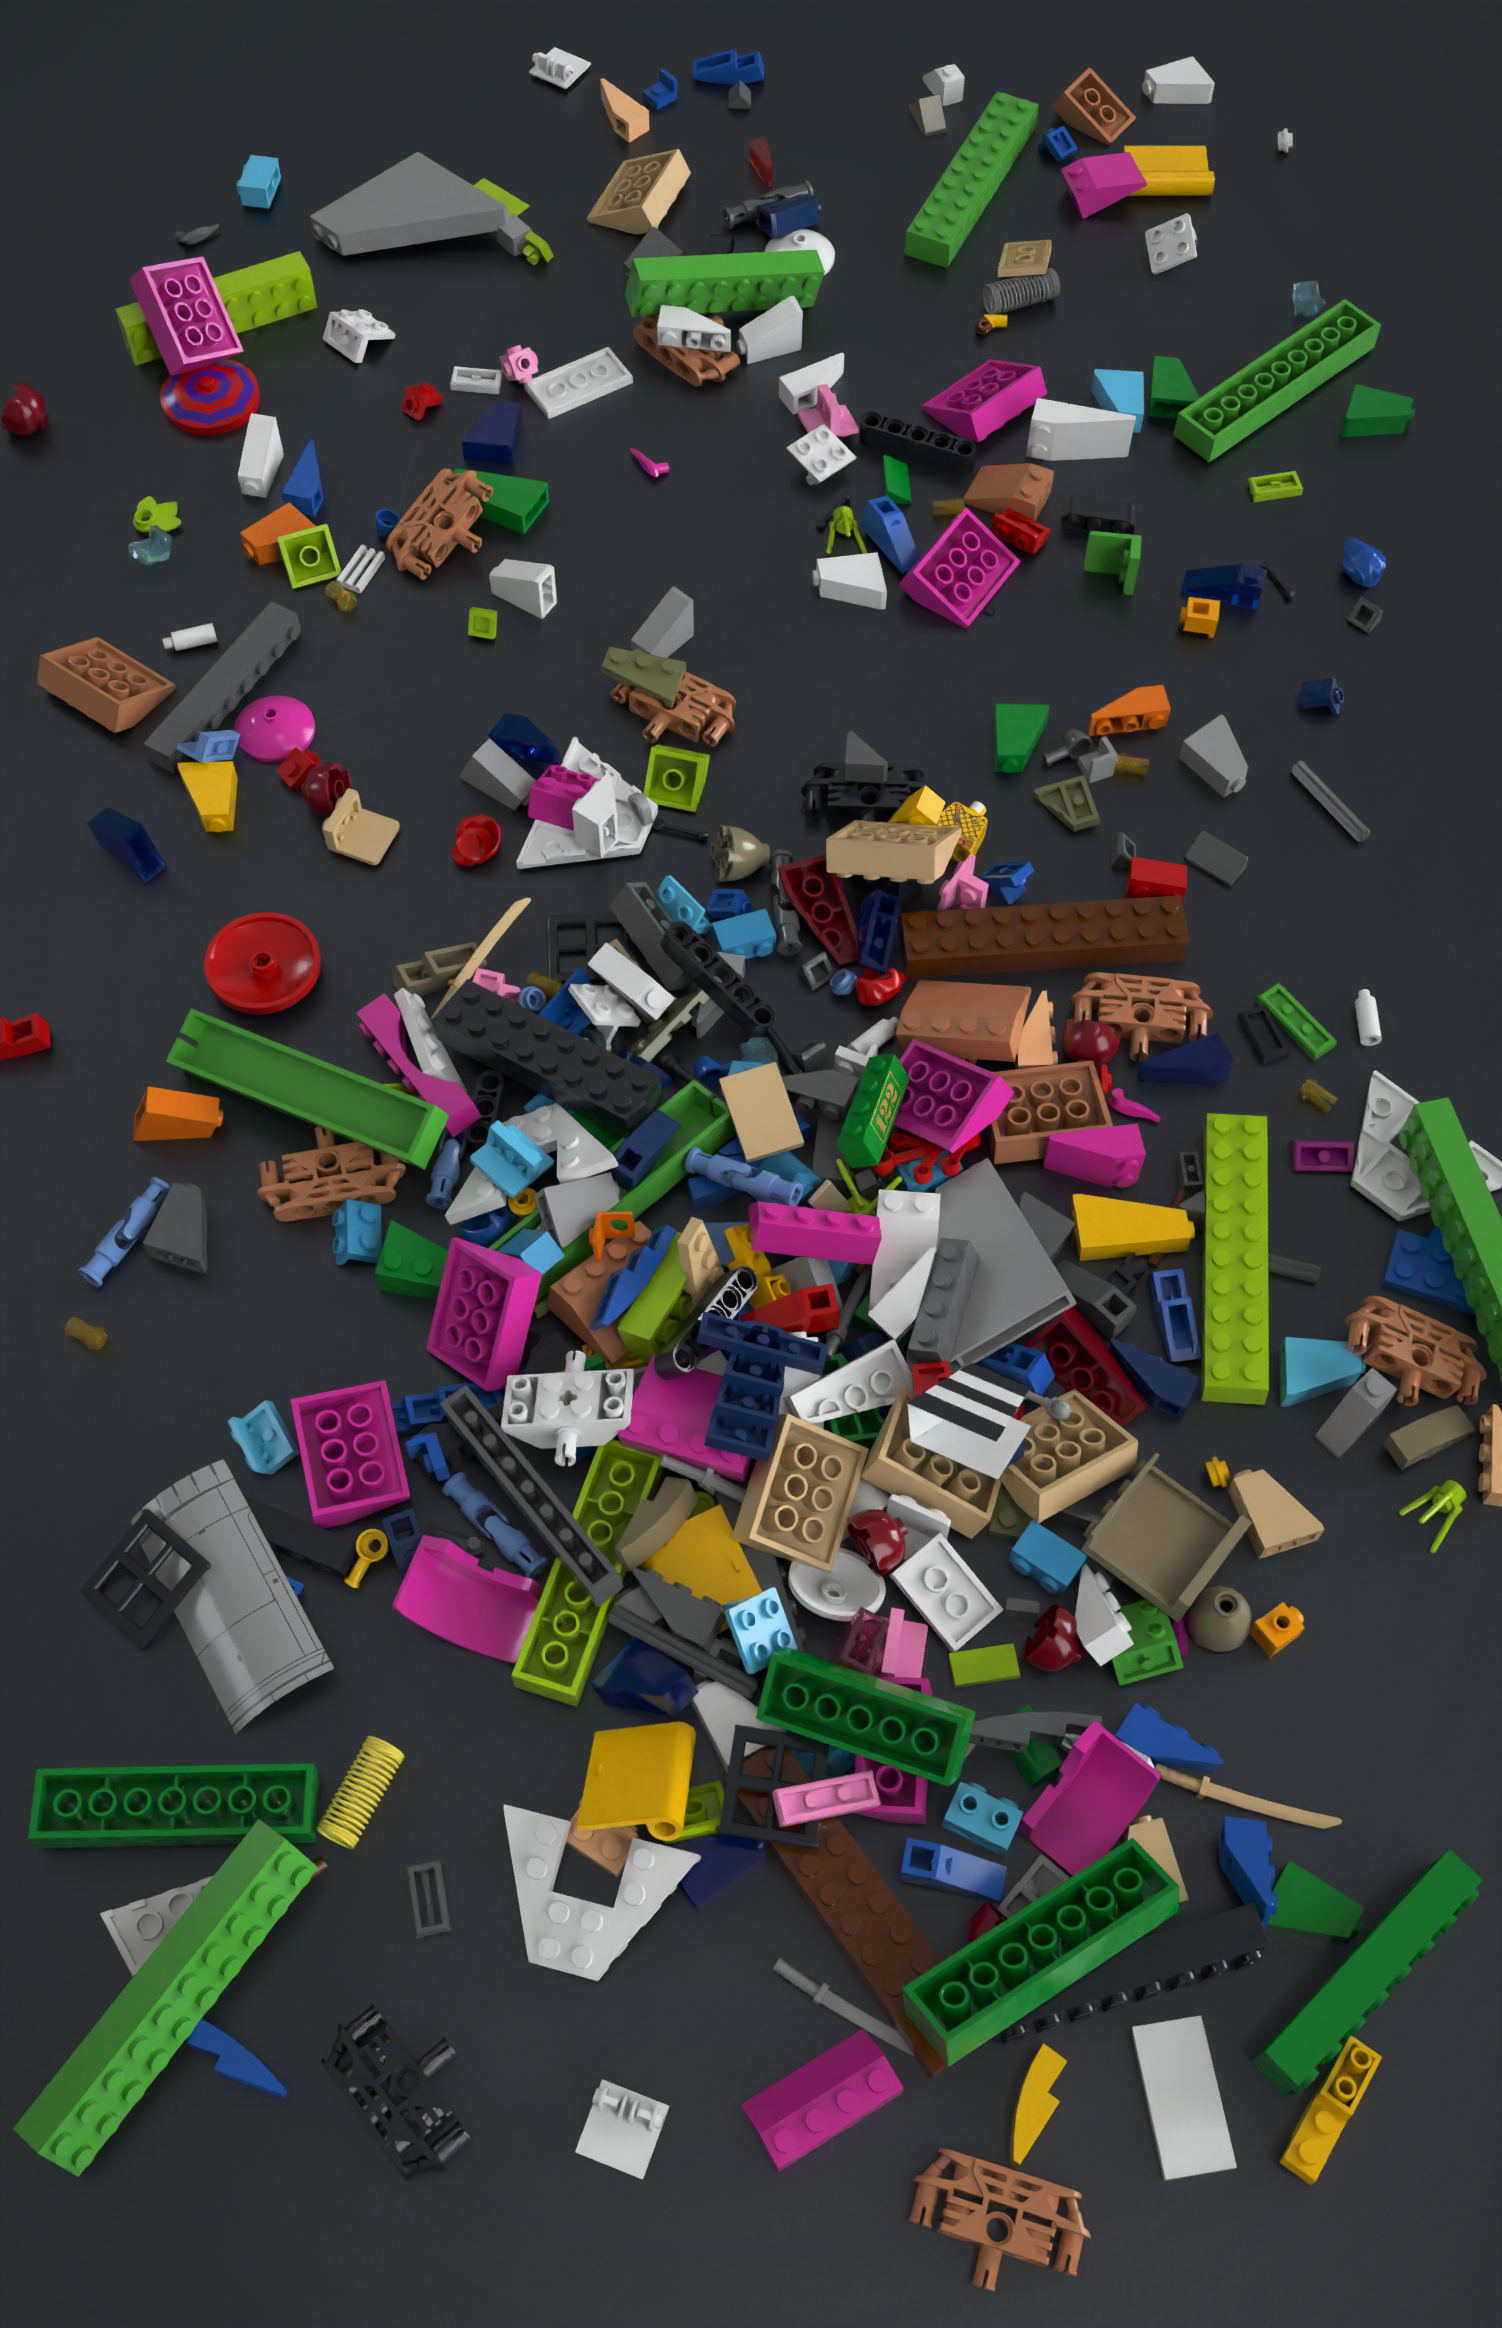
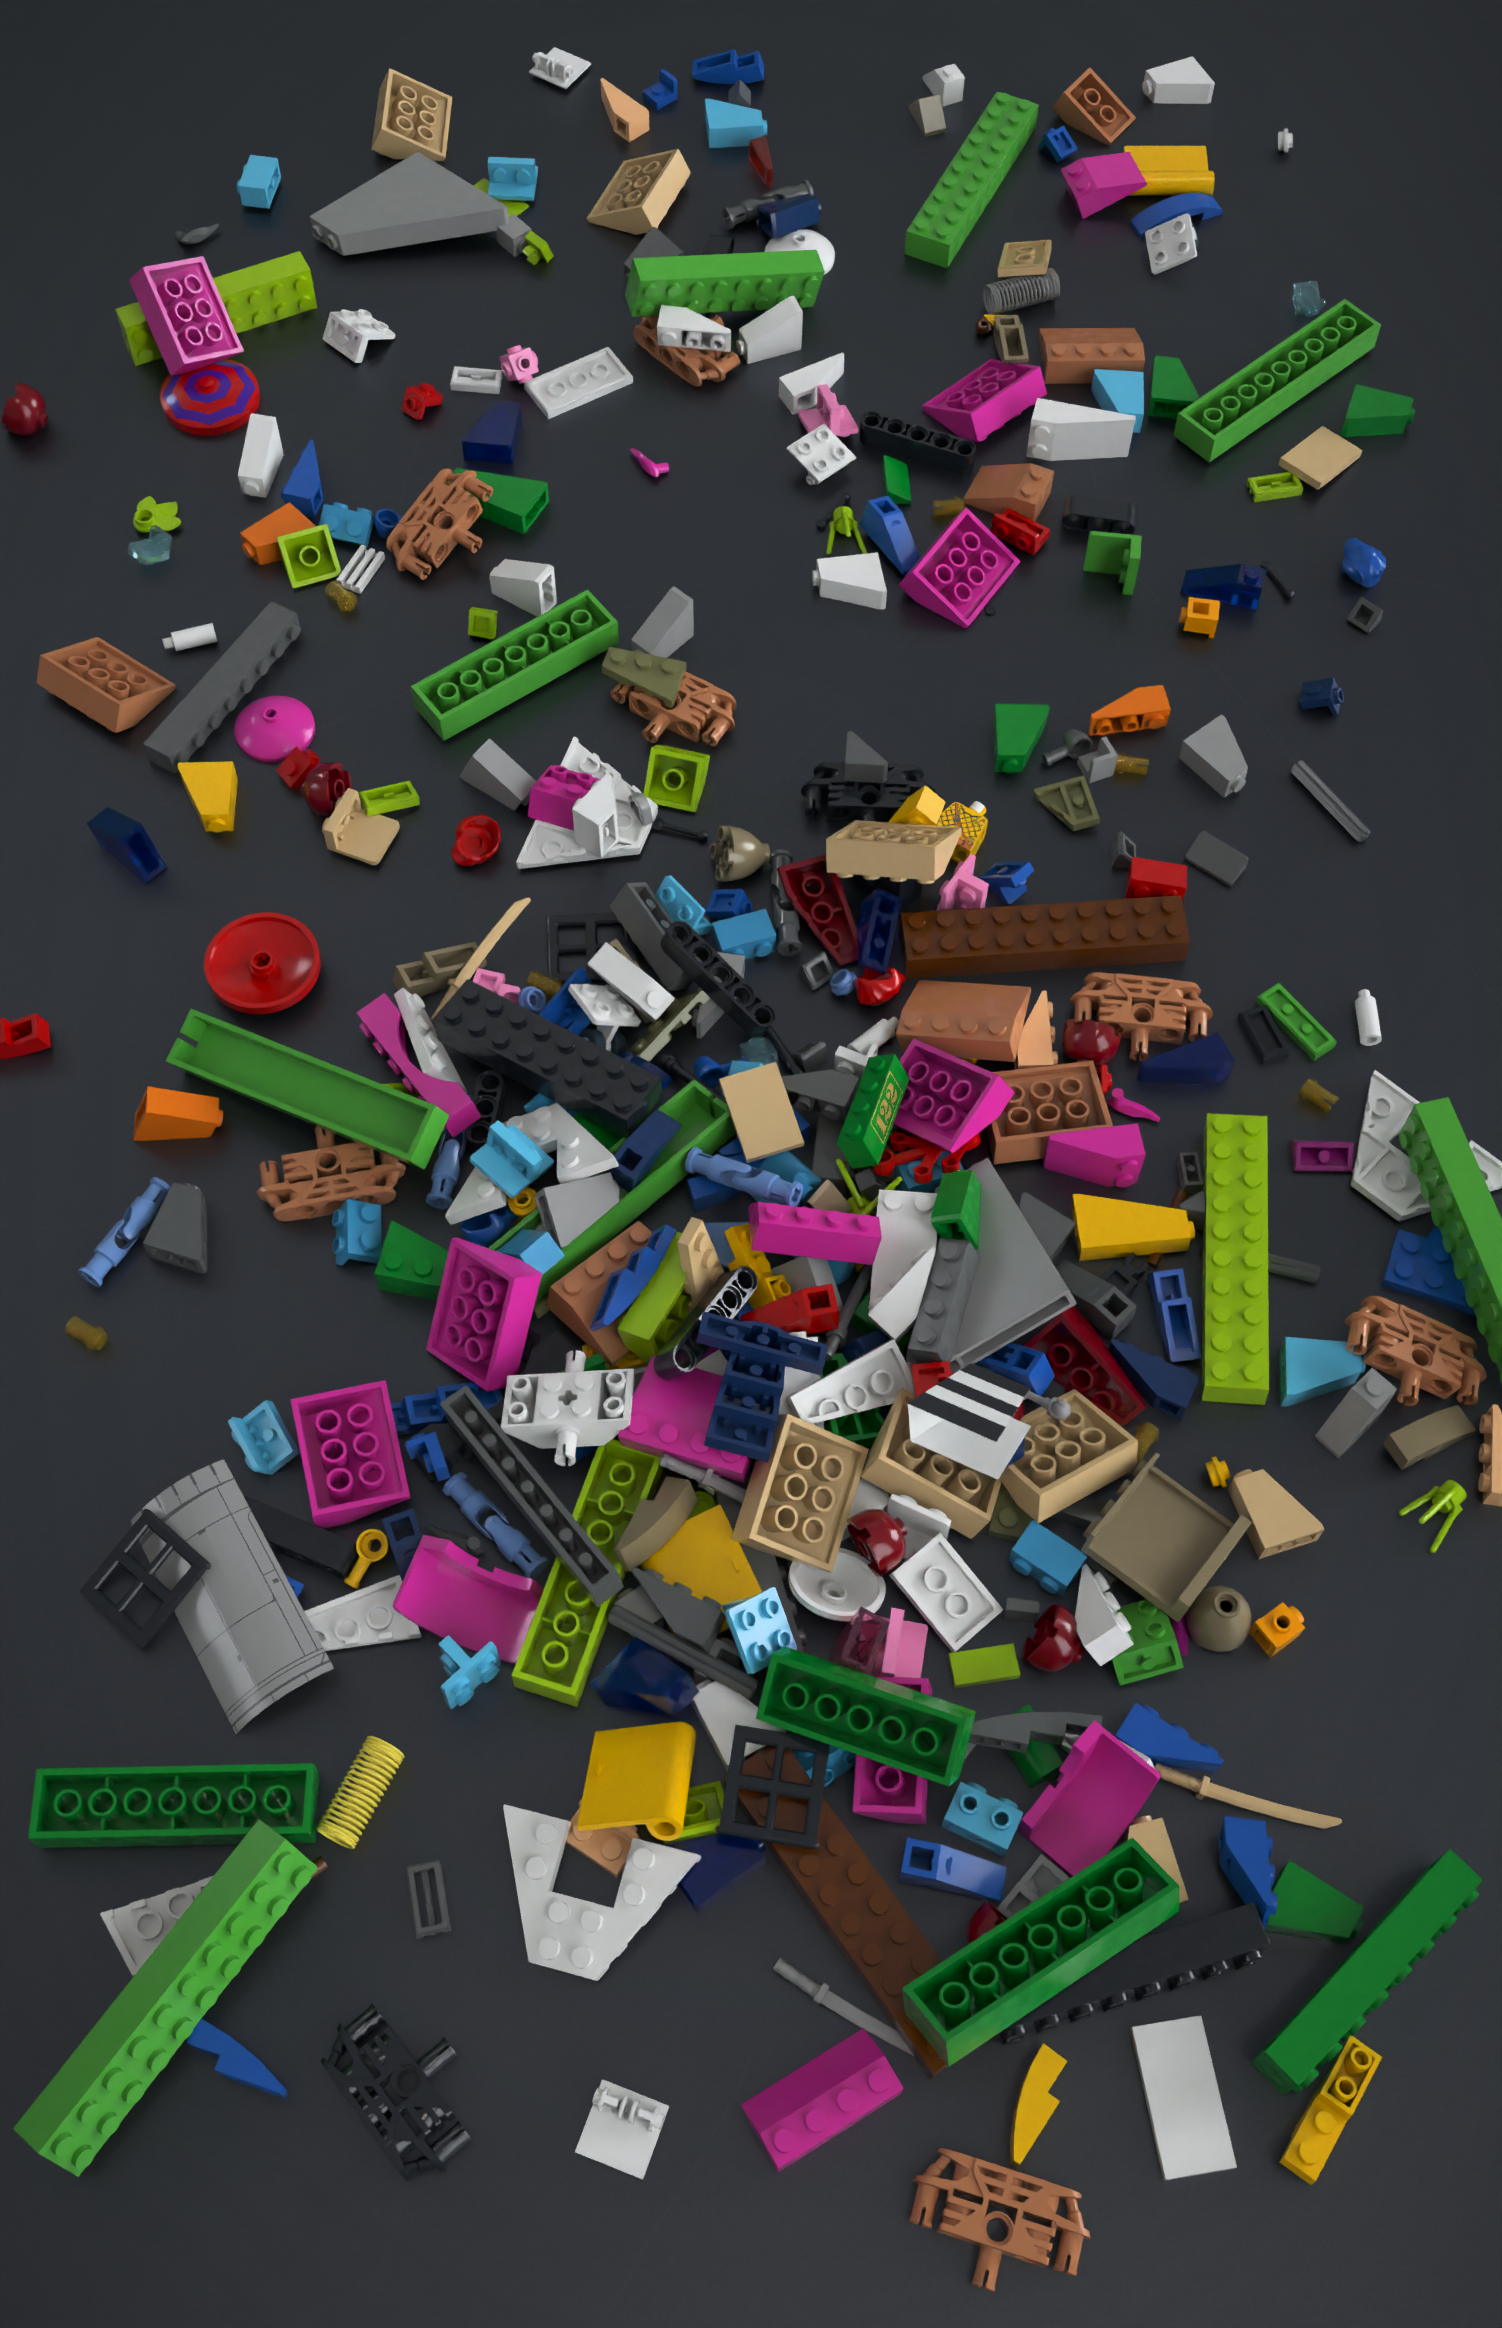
medium blue panel [176,730,241,763] -> none
clear blue slope [488,713,563,766] -> none
orange bracket [589,1211,636,1262] -> none
bright pink tile [772,1770,881,1827] -> none
none -> white wing [304,1575,422,1651]
none -> dark azure bracket [319,502,375,547]
none -> lime tile [358,781,420,817]
none -> tan slope [371,68,452,161]
none -> bright green brick [411,589,619,741]
none -> medium azure bracket [438,1635,501,1709]
none -> medium azure bracket [488,157,538,201]
none -> medium azure slope [705,99,767,148]
none -> green slope [931,1170,981,1249]
none -> dark tan slope [993,315,1029,364]
none -> nougat slope [1038,328,1145,384]
none -> blue slope [1130,193,1223,239]
none -> clear yellow pin [1134,1421,1159,1464]
none -> tan tile [1278,426,1363,490]

